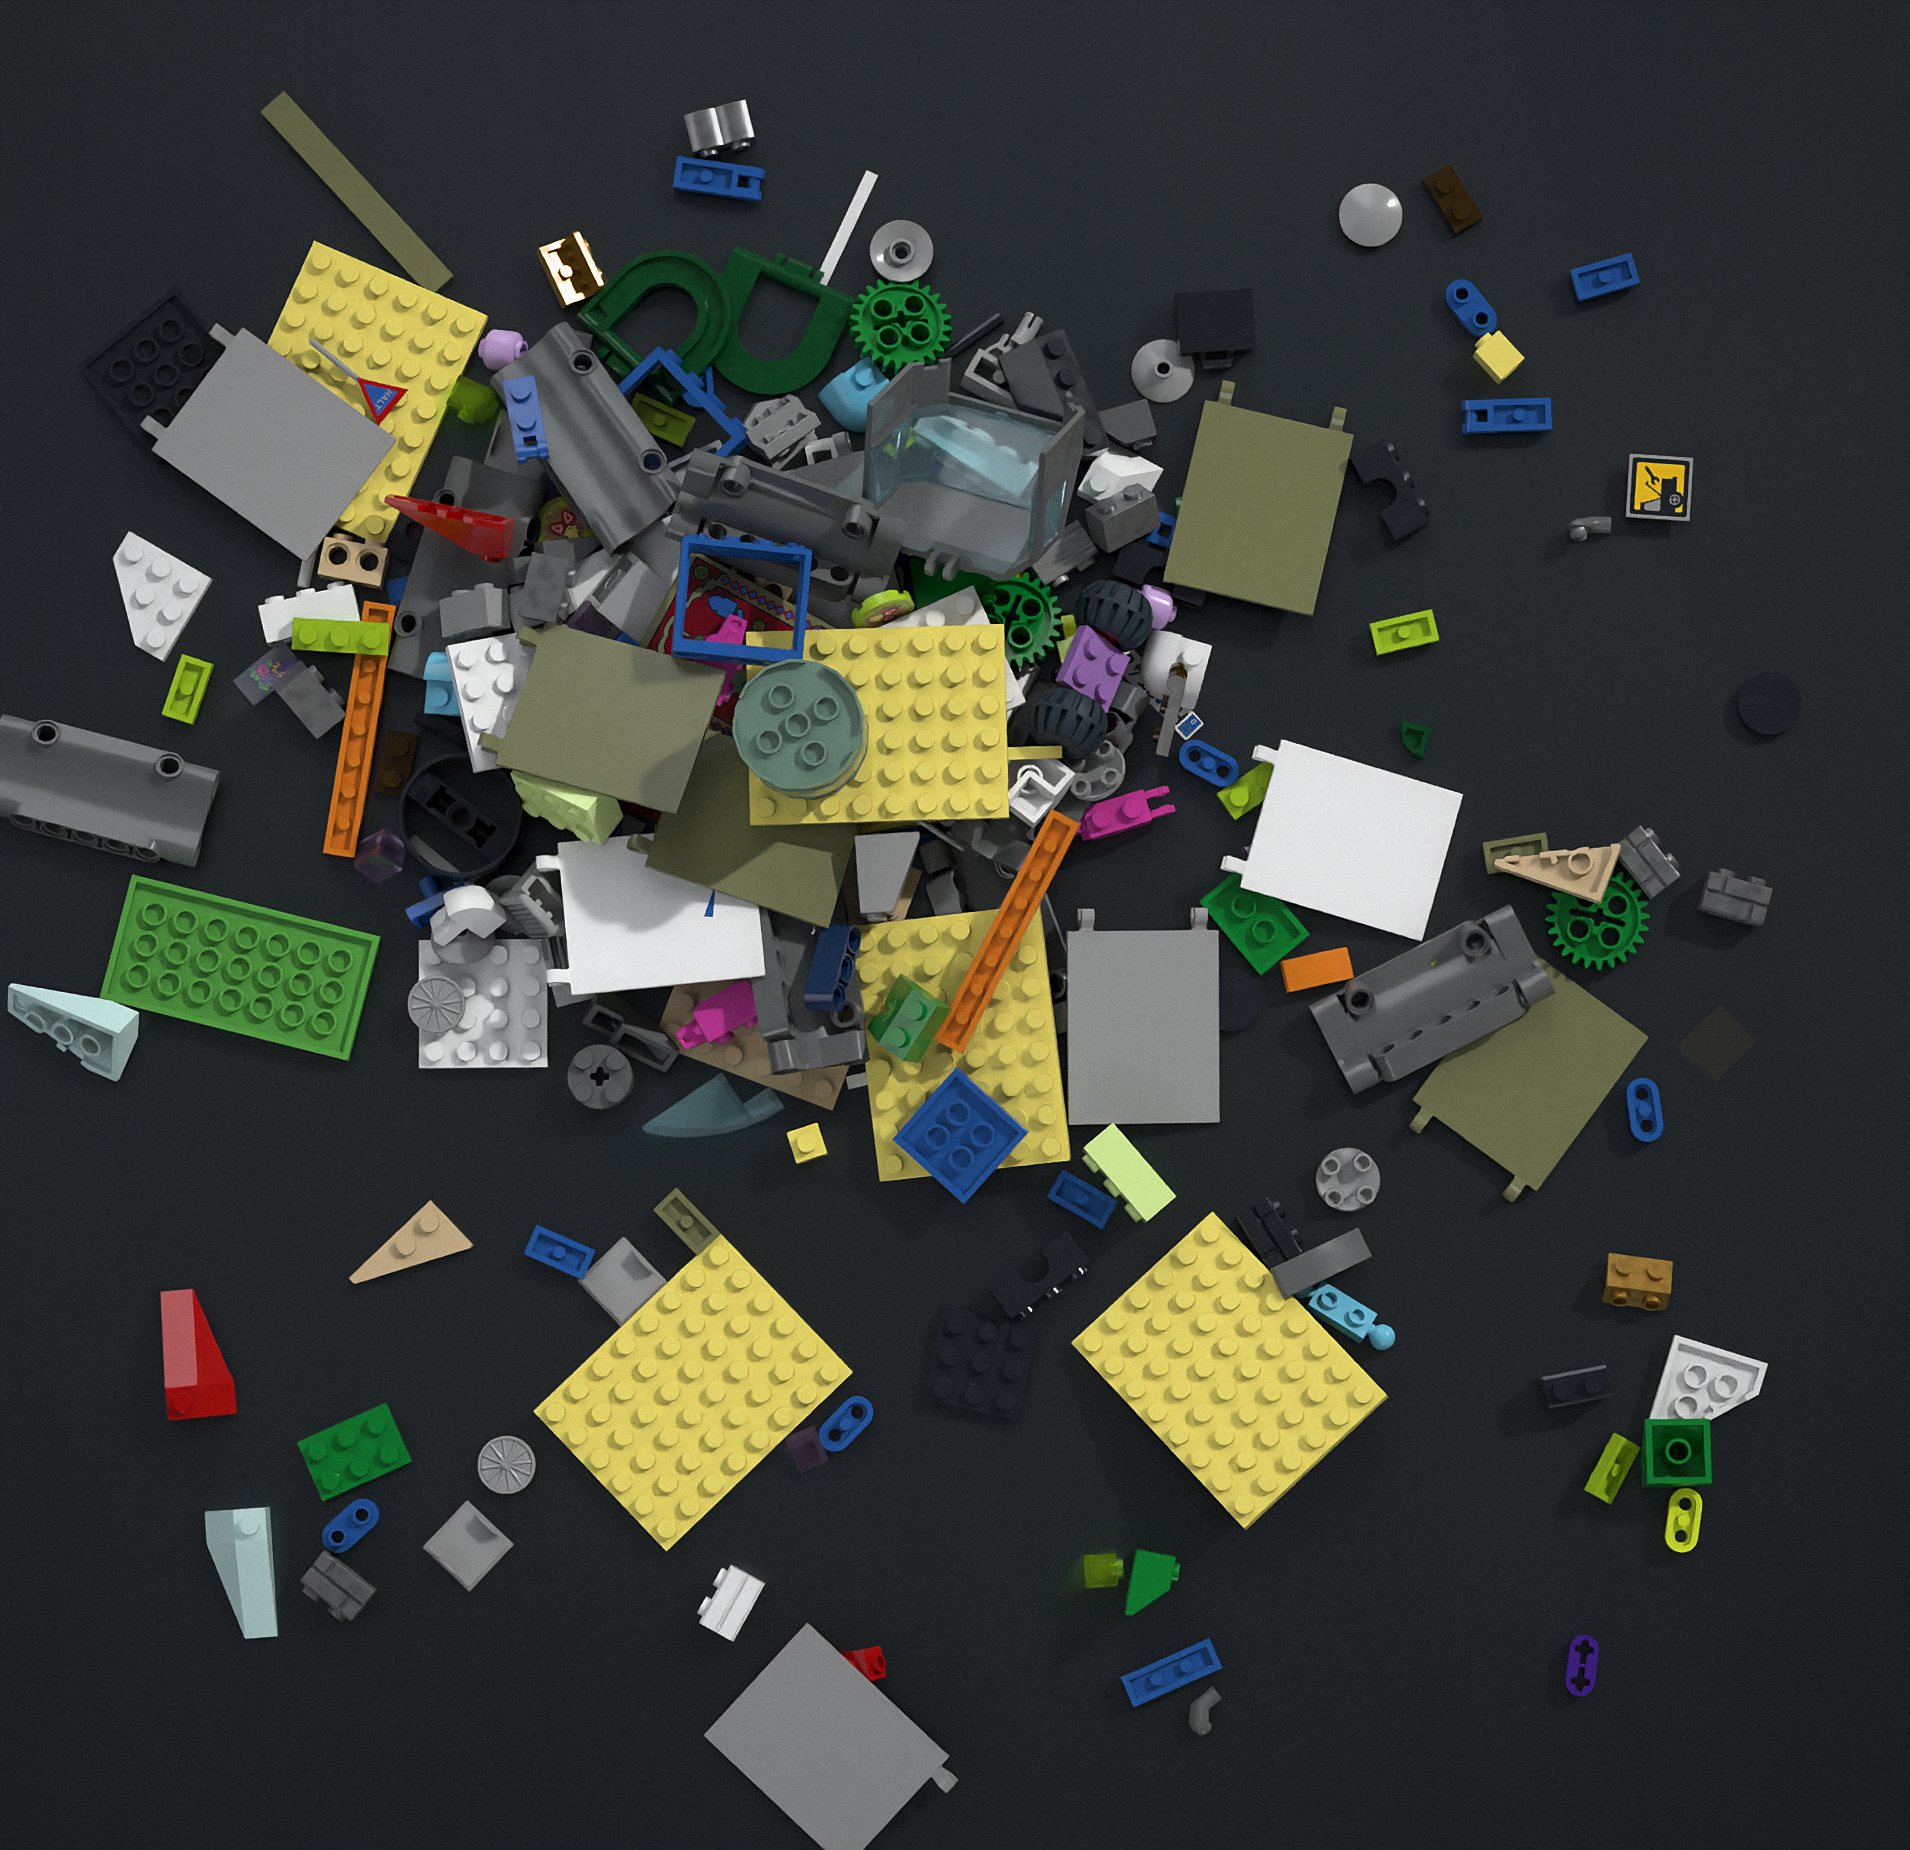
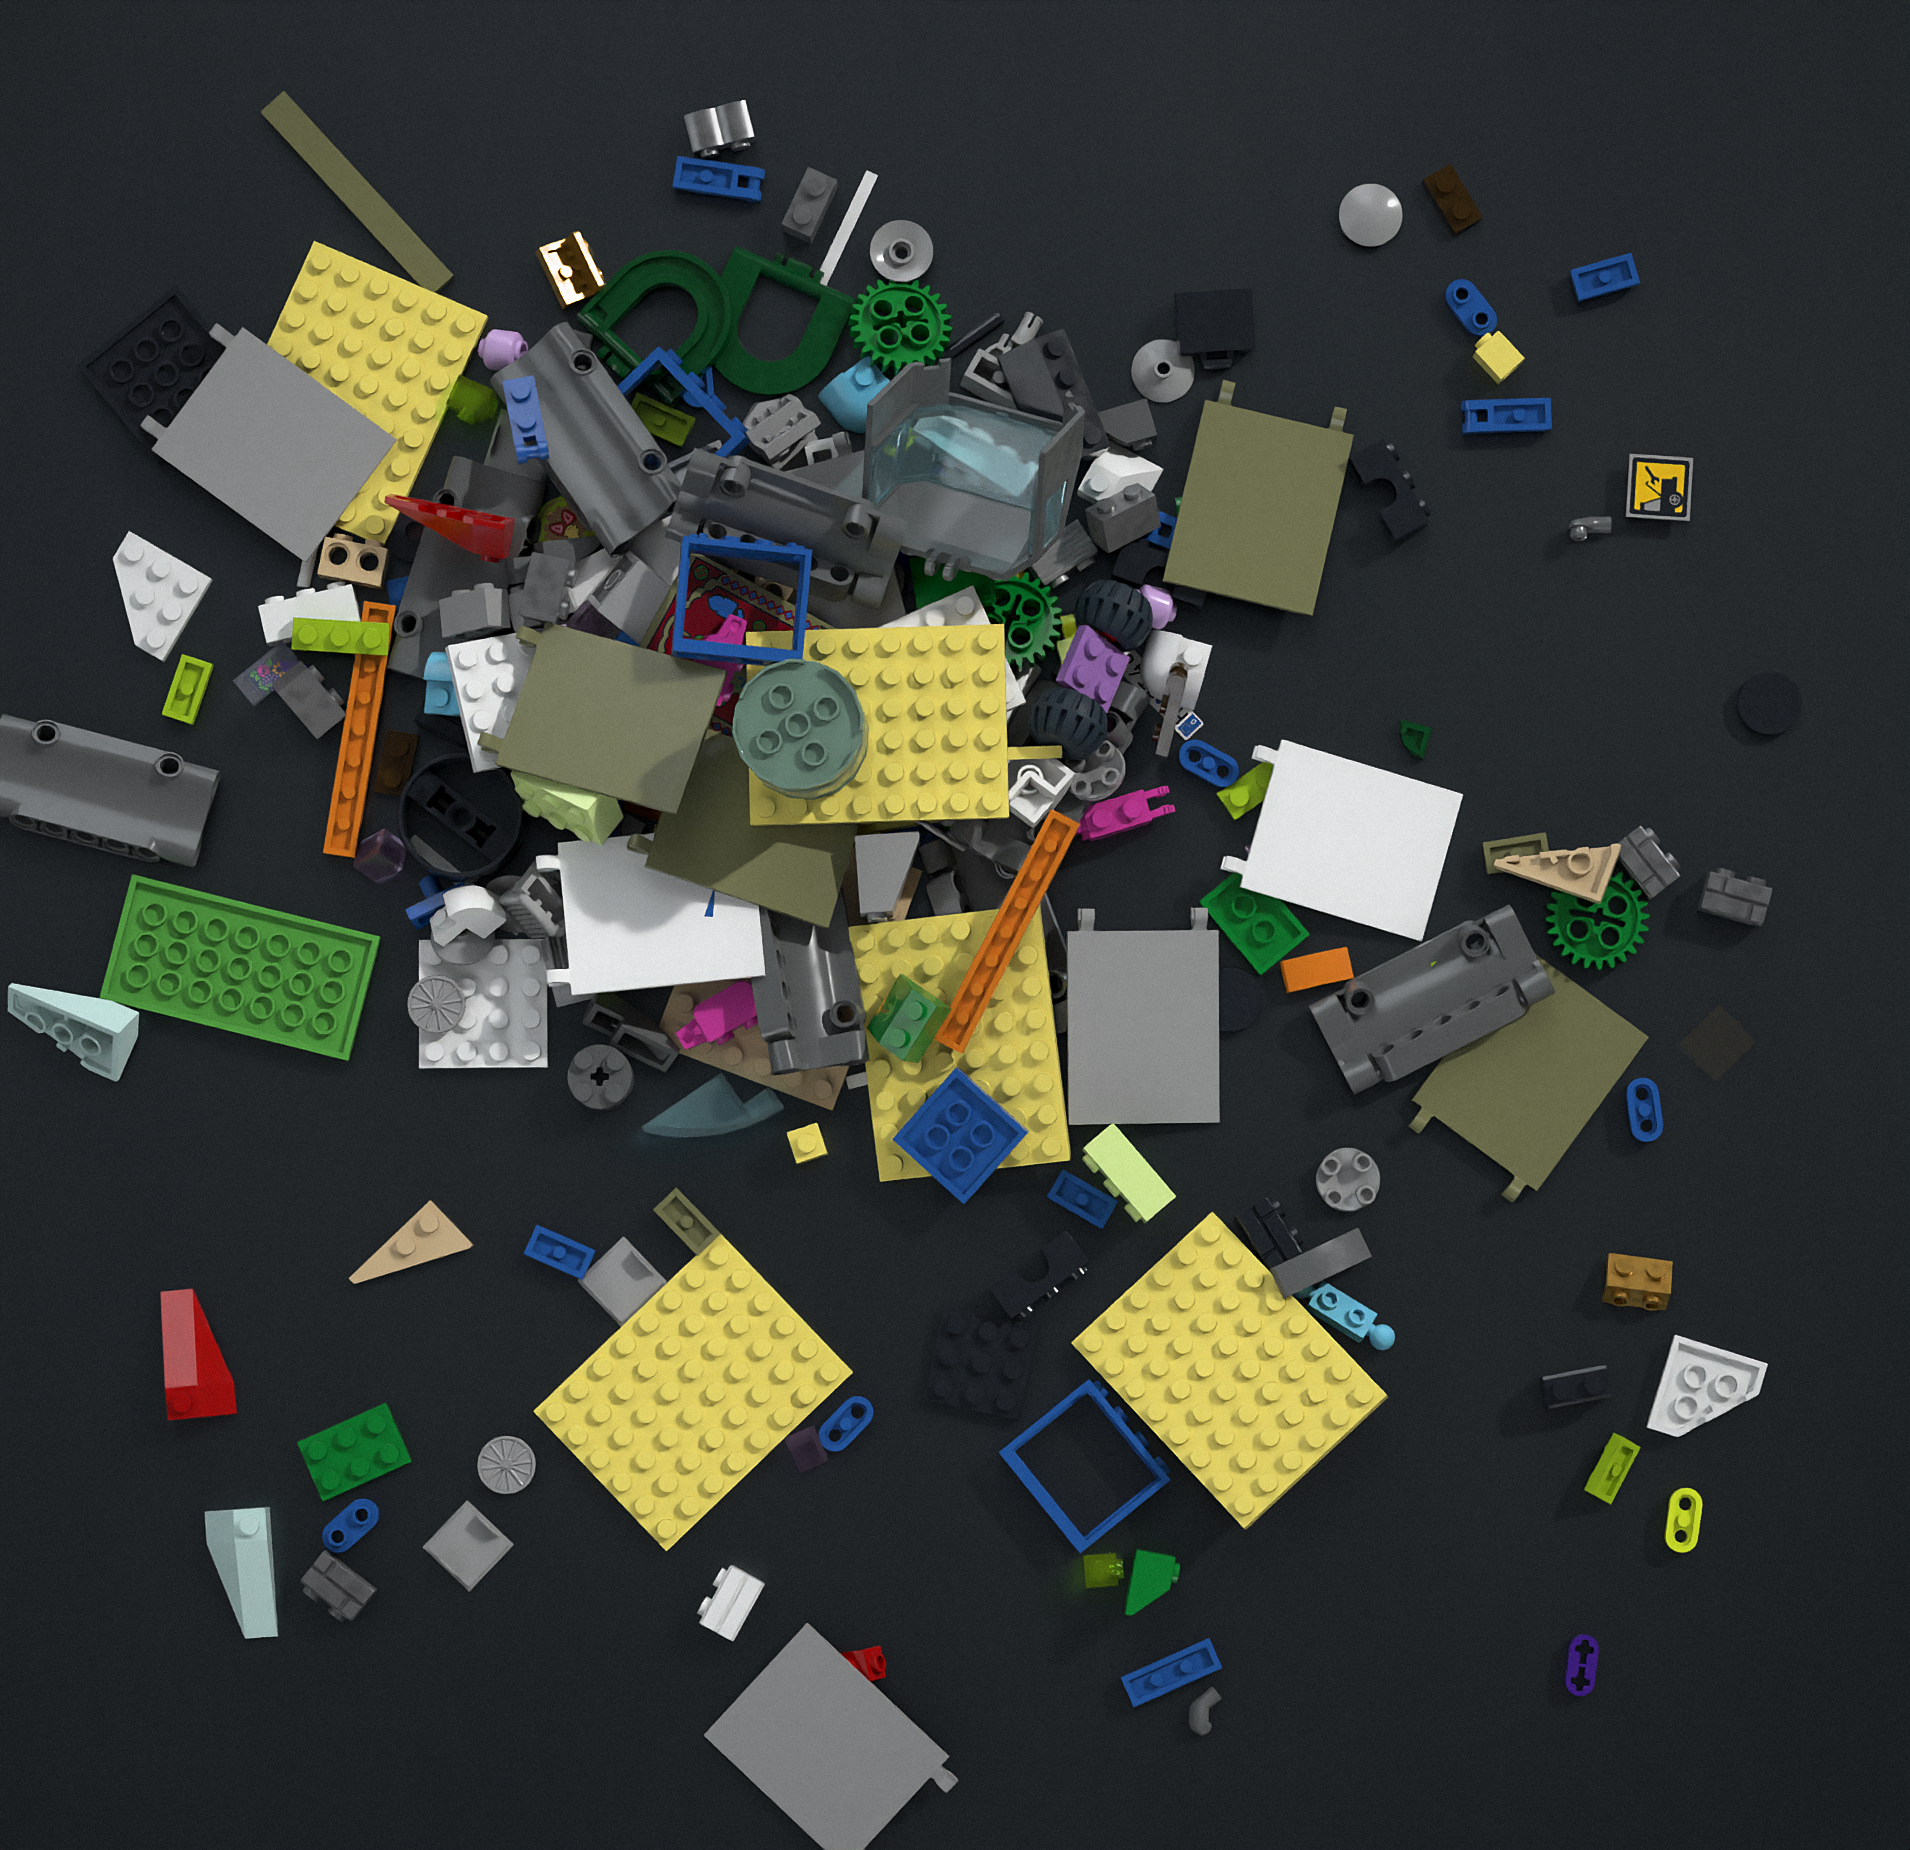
piece [309,339,408,426] -> none
dark blue beam [804,923,861,1012] -> none
lime tile [851,590,915,629] -> none
lime plate [1369,609,1439,656] -> none
green slope [1641,1419,1712,1488] -> none
none -> flat silver brick [781,167,838,244]
none -> blue window [999,1379,1171,1553]

